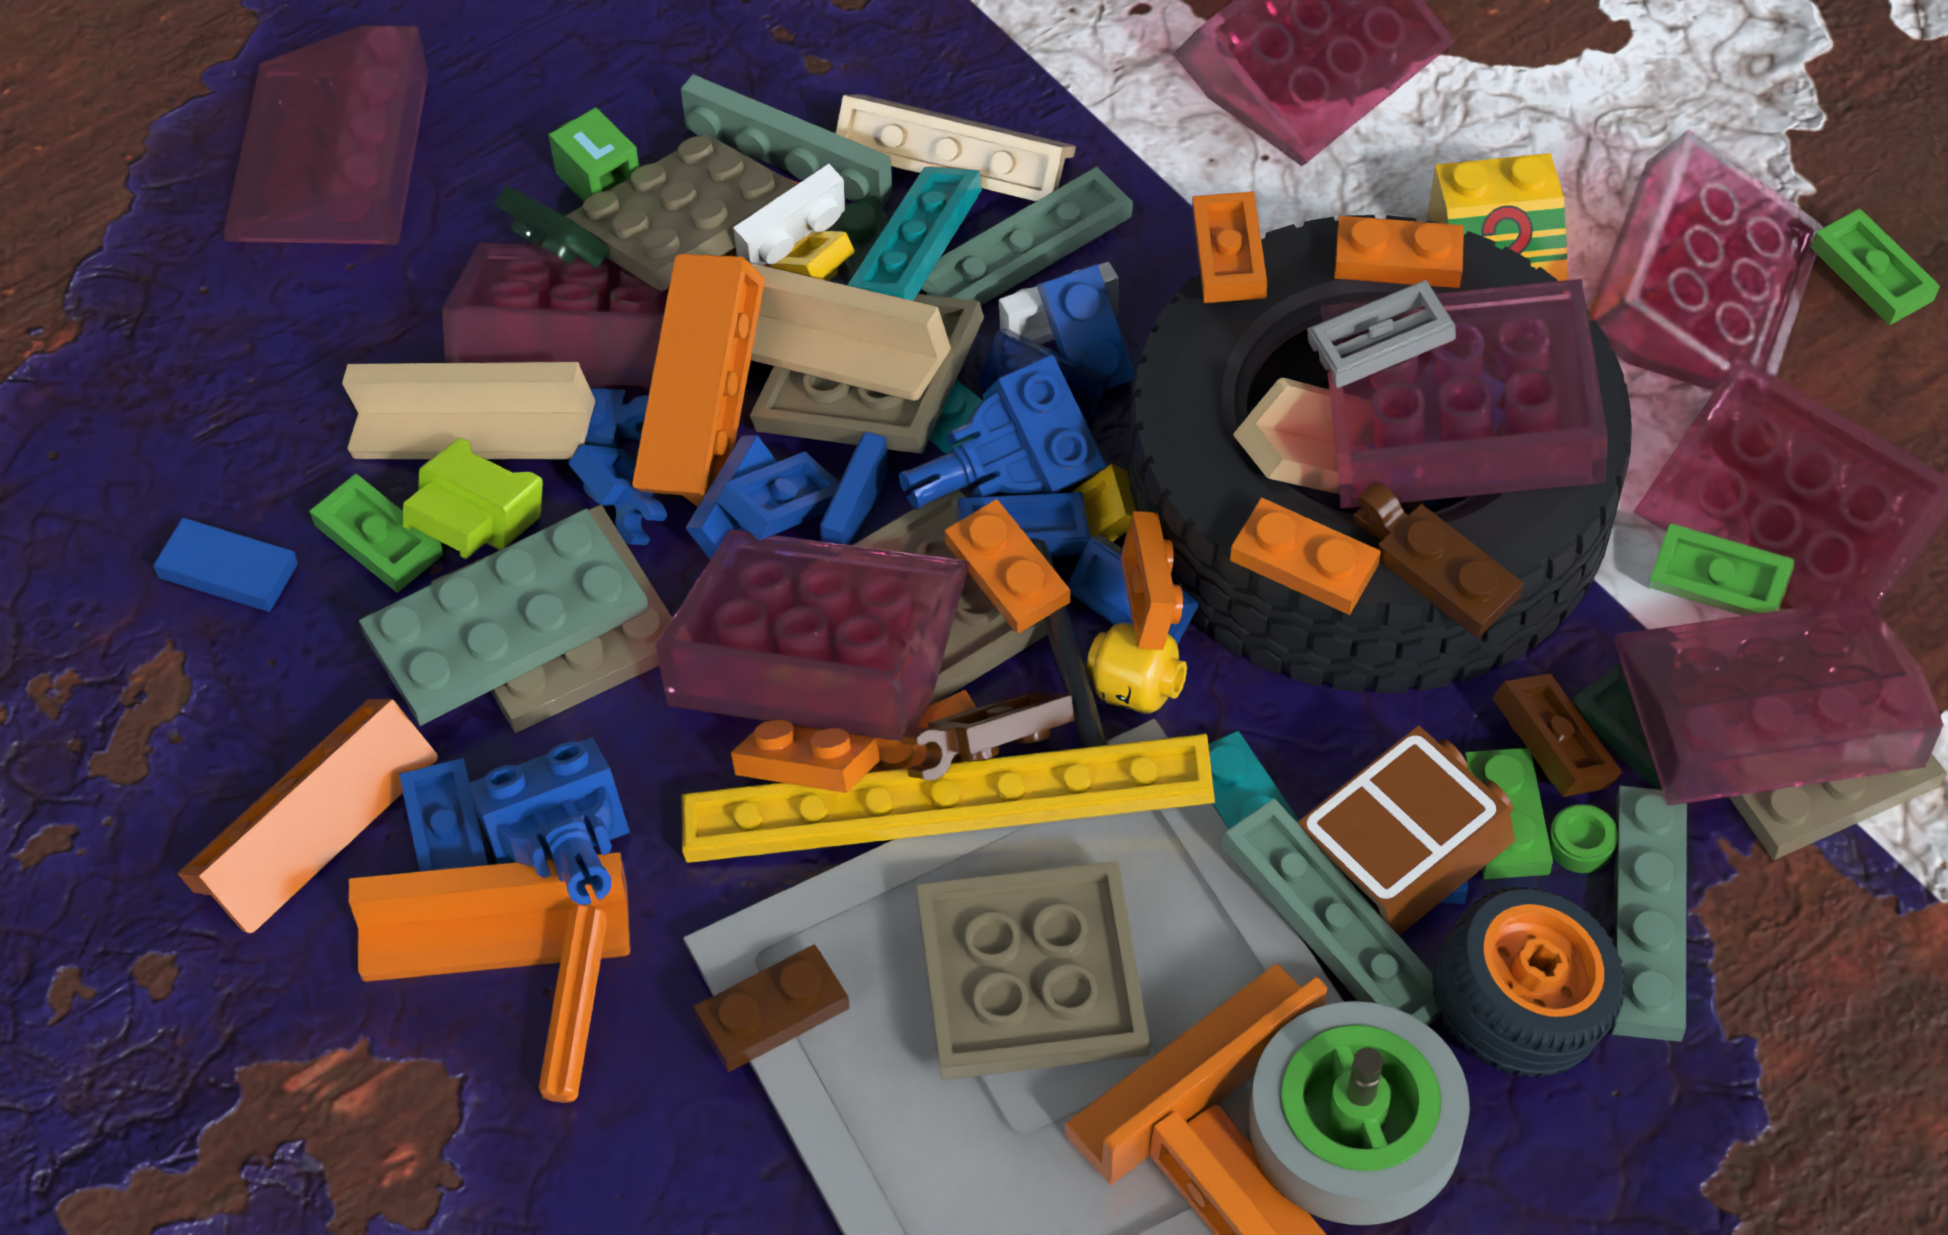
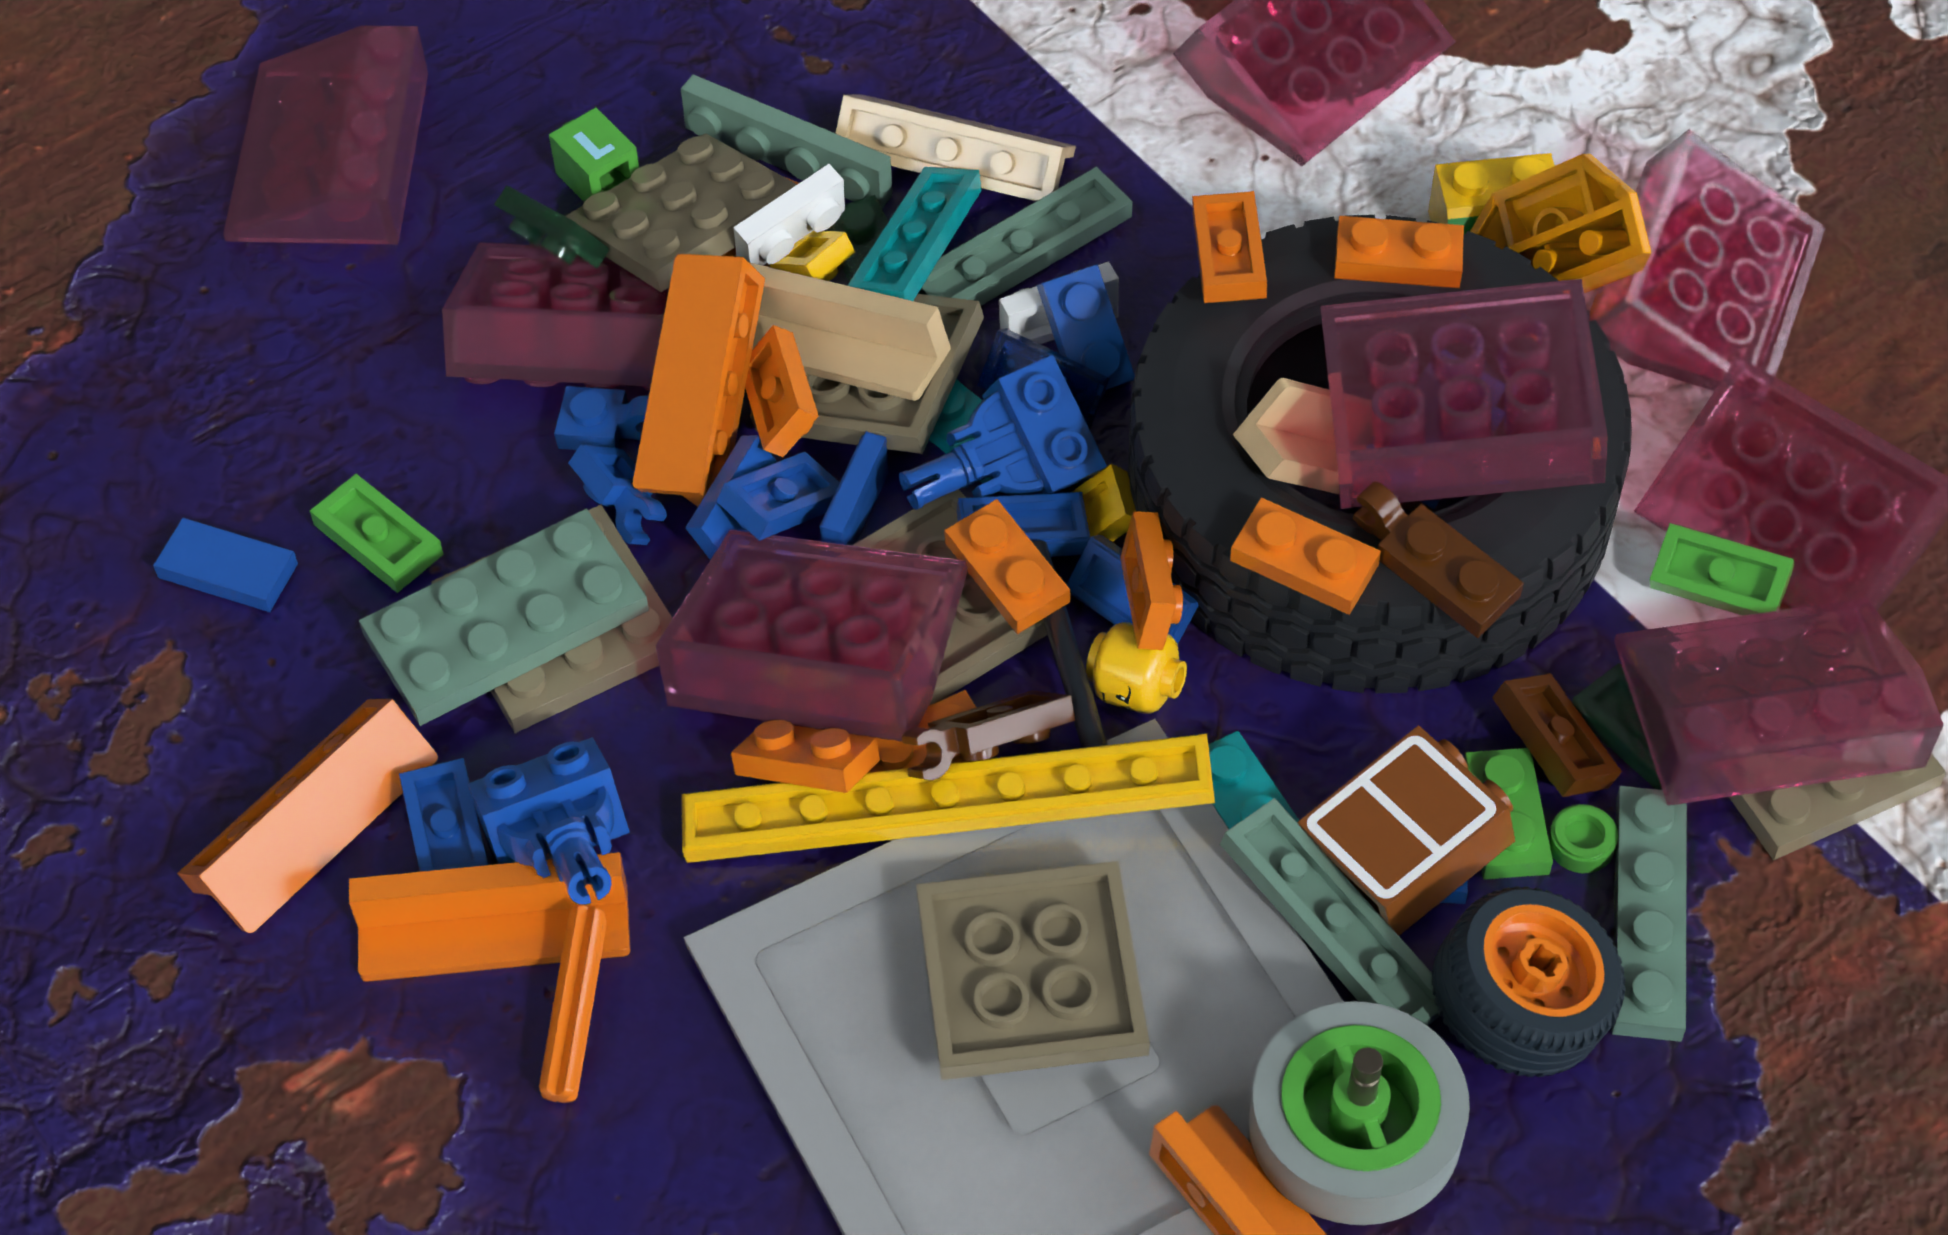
tan panel [342,362,595,459] -> none
lime piece [403,437,543,559] -> none
reddish brown plate [693,944,850,1073] -> none
orange panel [1065,963,1327,1185] -> none
light grey tile [1307,280,1456,388] -> none
bright green plate [1810,209,1940,326] -> none
none -> orange plate [745,325,819,457]
none -> light orange wedge [1470,154,1651,297]

